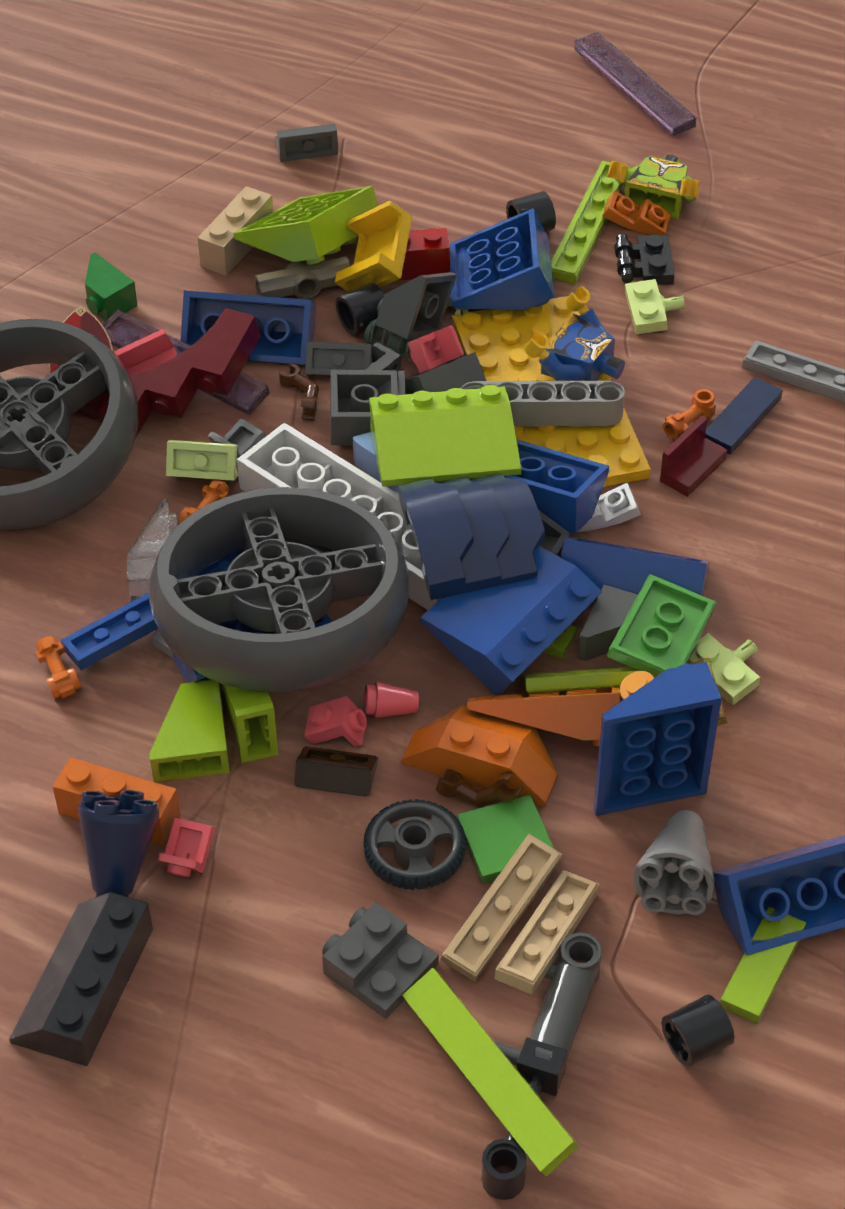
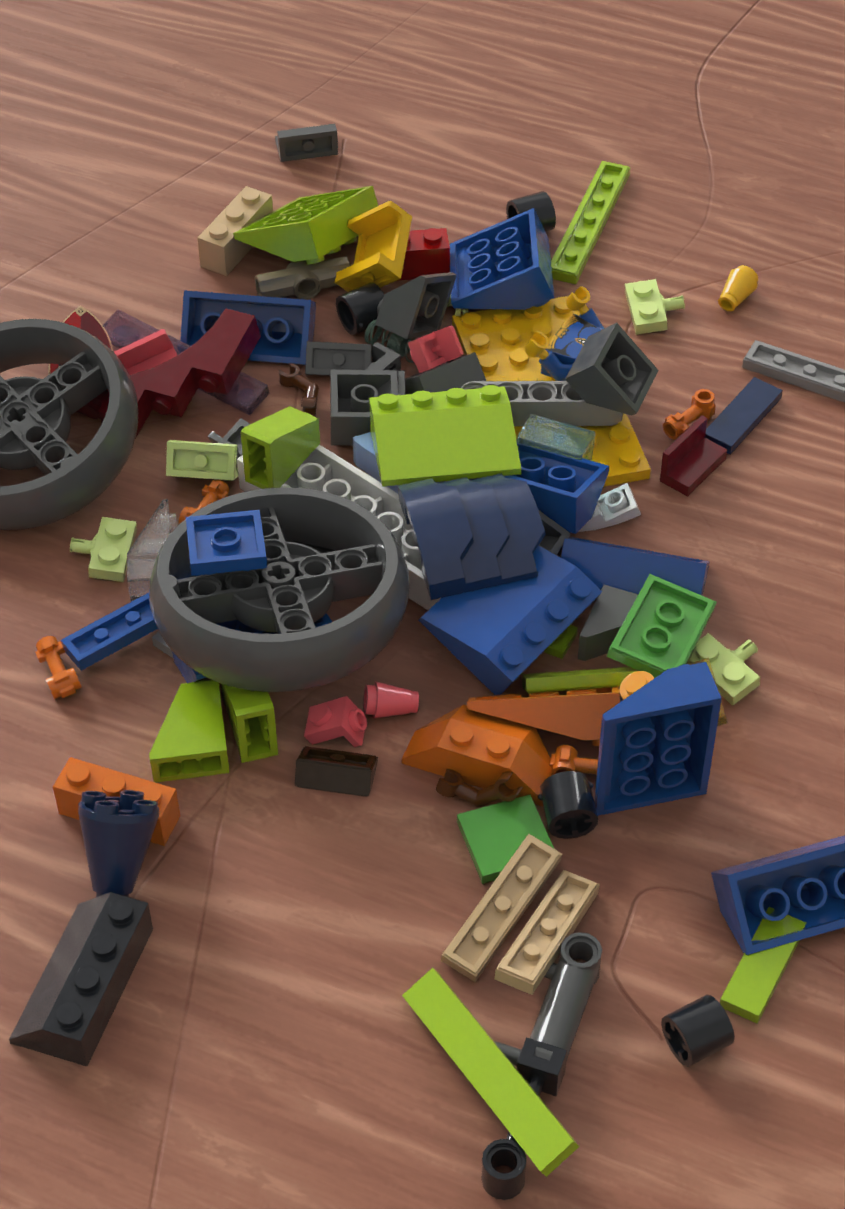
green slope [85,252,138,323] -> none
coral bracket [157,818,215,878] -> none
dark grey plate [322,902,439,1019] -> none
dark grey wheel [363,799,466,890] -> none
clear purple plate [574,32,697,136] -> none
orange slope [602,190,671,235] -> none
torso [607,155,700,219] -> none
black plate [614,234,674,285] -> none
light grey cone [633,810,715,915] -> none
none -> yellowish green plate [70,517,137,582]
none -> blue plate [186,510,267,576]
none -> lime slope [240,406,320,489]
none -> clear light blue panel [517,414,595,460]
none -> black piece [538,771,598,839]
none -> orange bar [550,745,598,775]
none -> dark grey slope [565,322,659,416]
none -> yellow cone [718,265,758,312]

